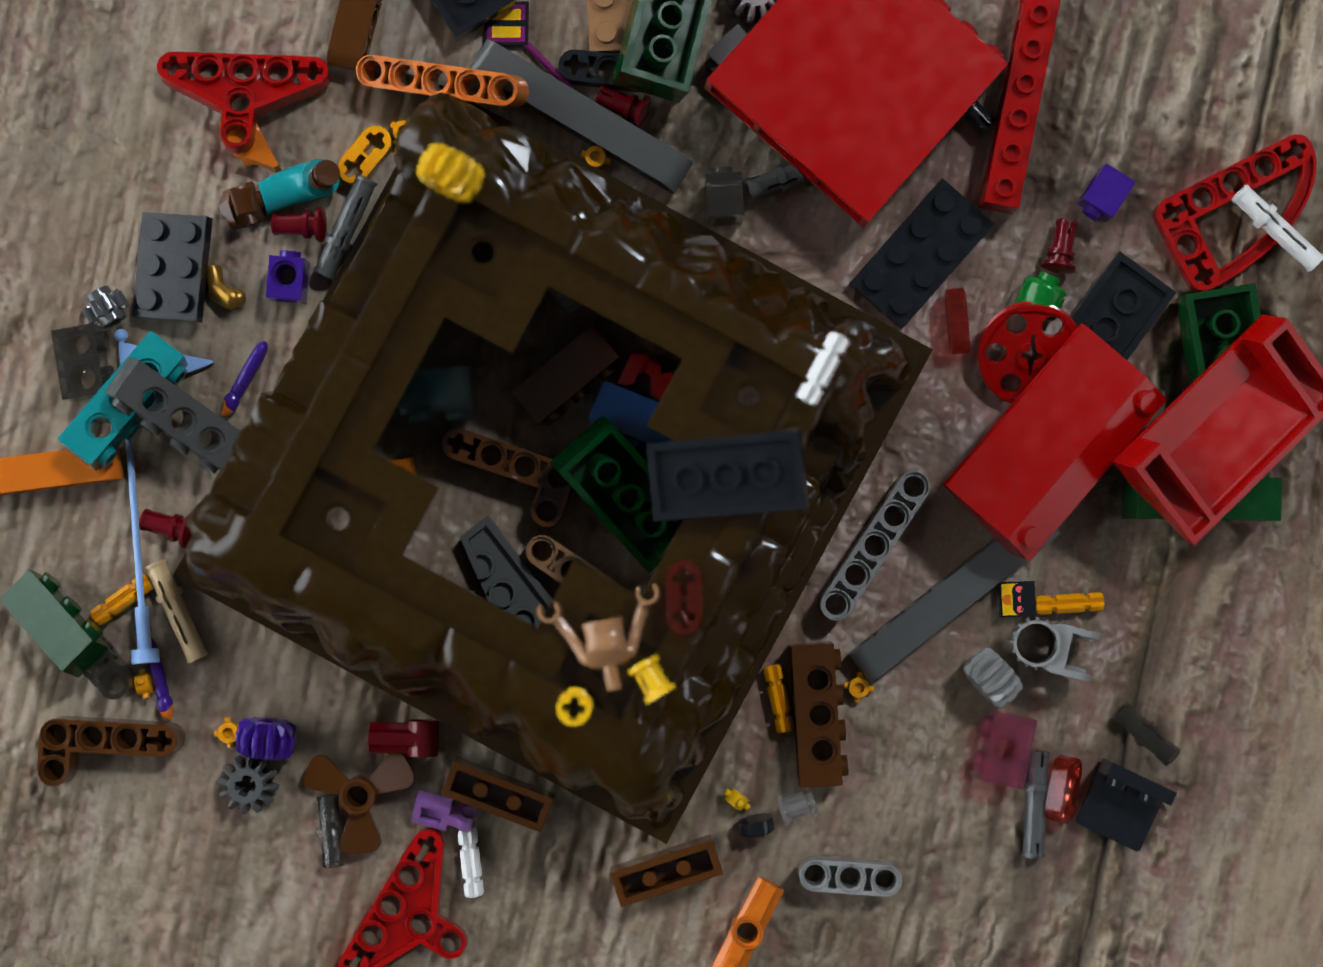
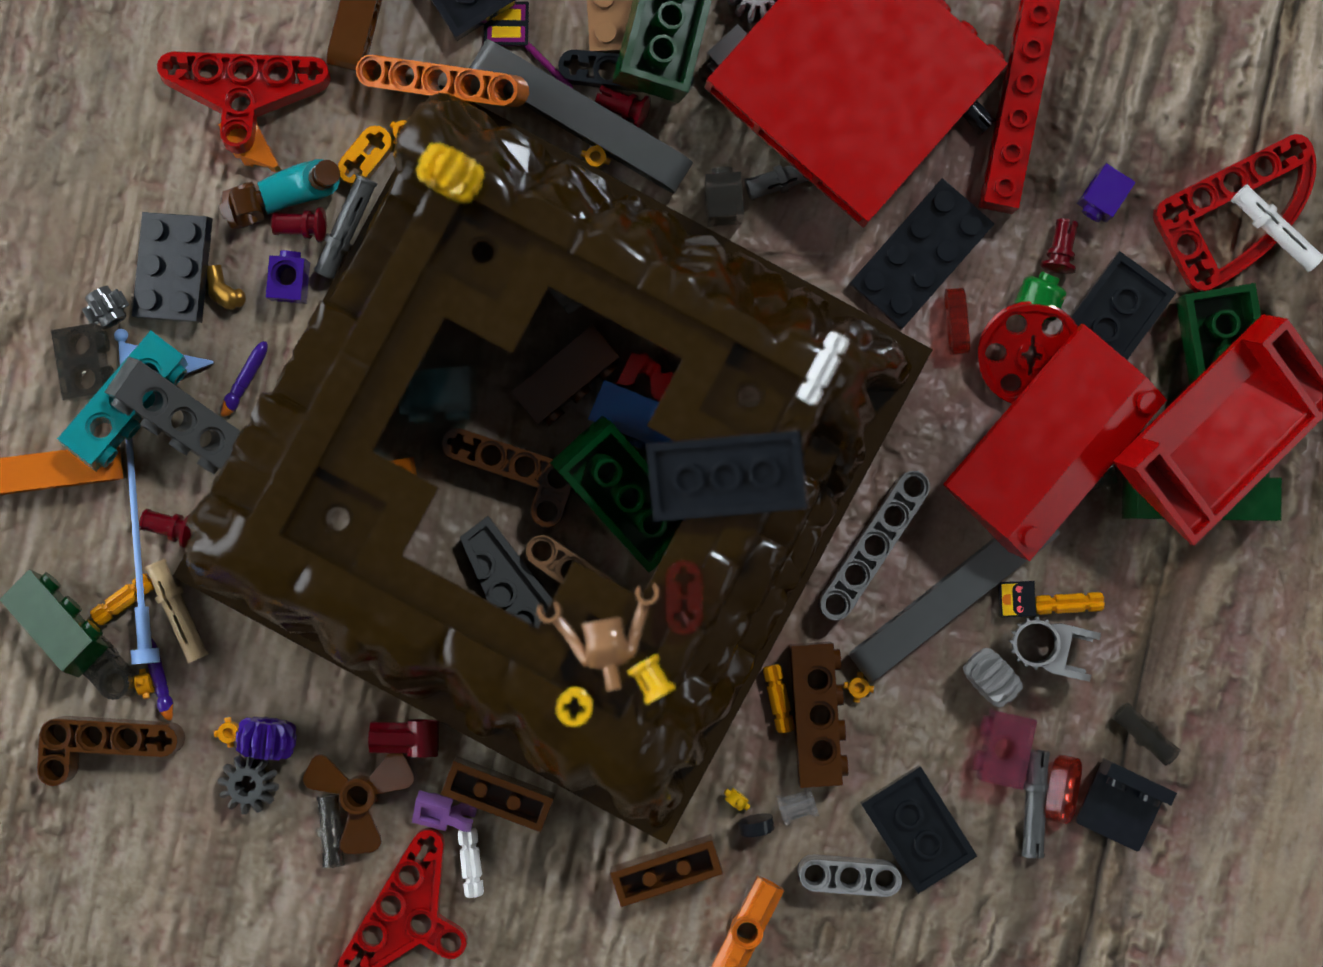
none -> black plate [860,765,977,894]

